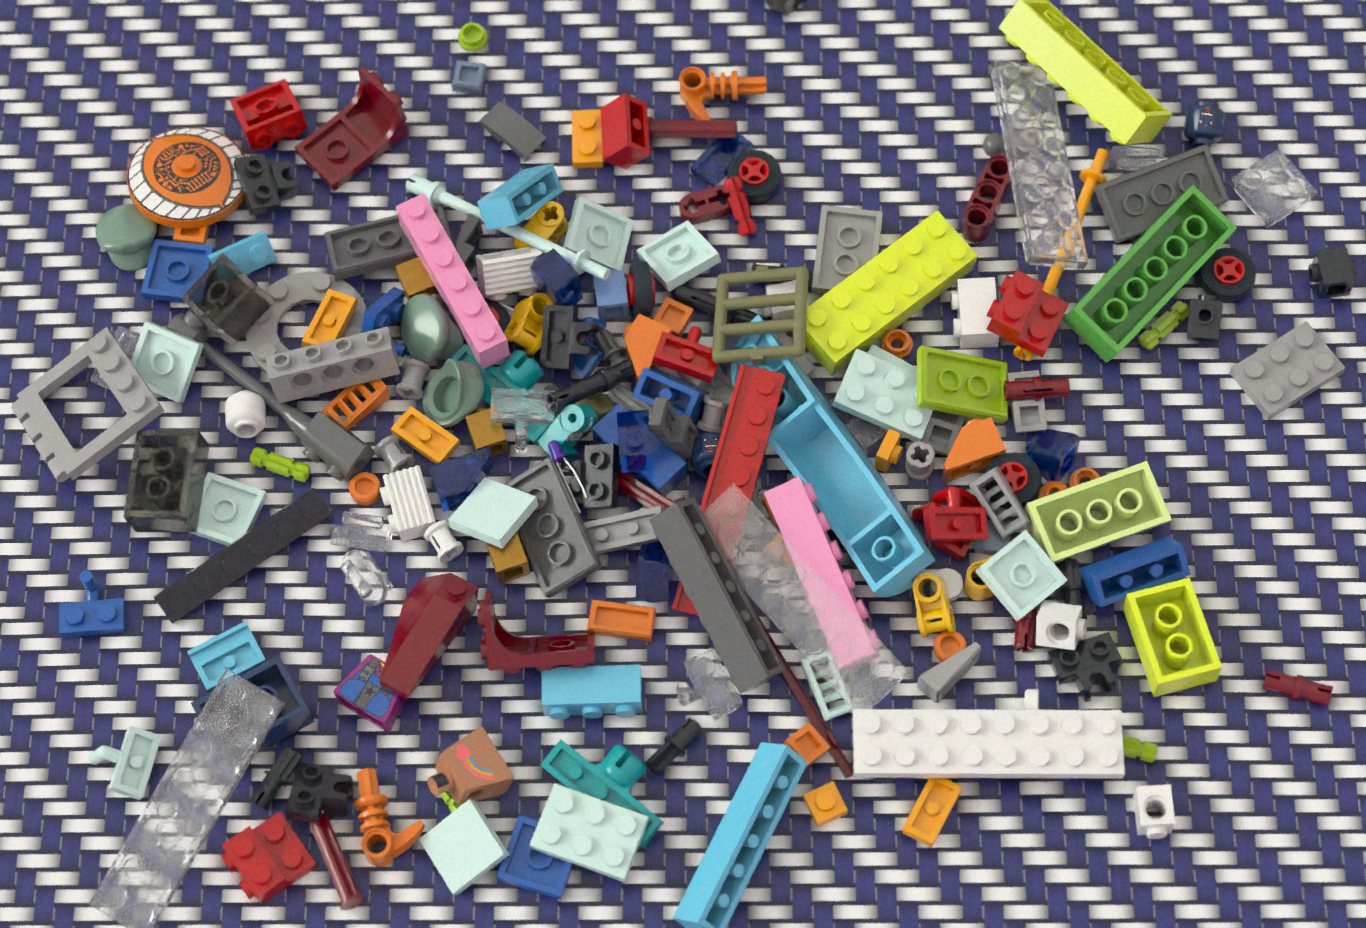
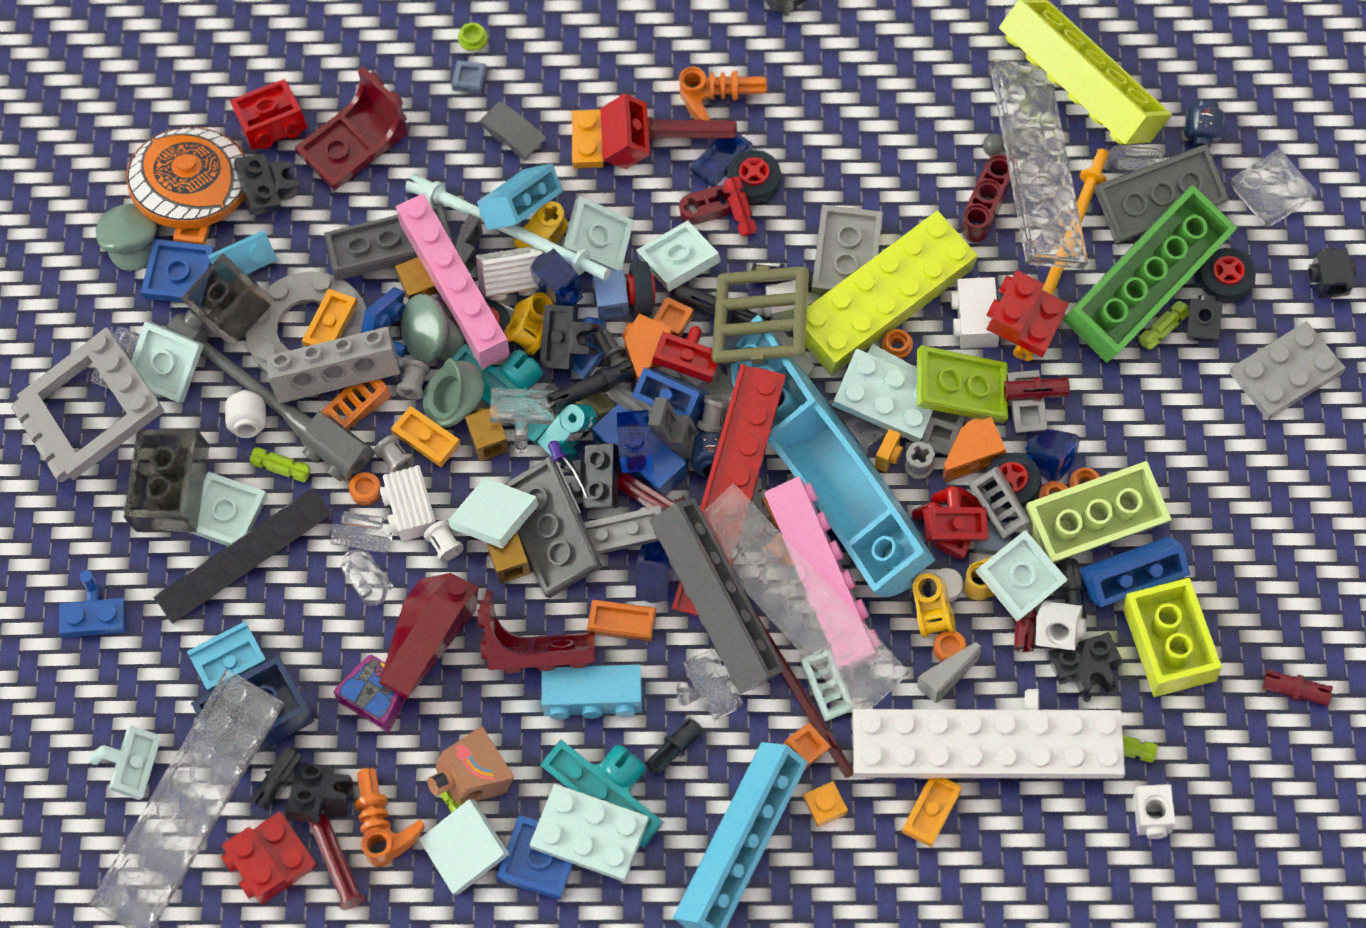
clear blue slope [429,447,494,512] -> none

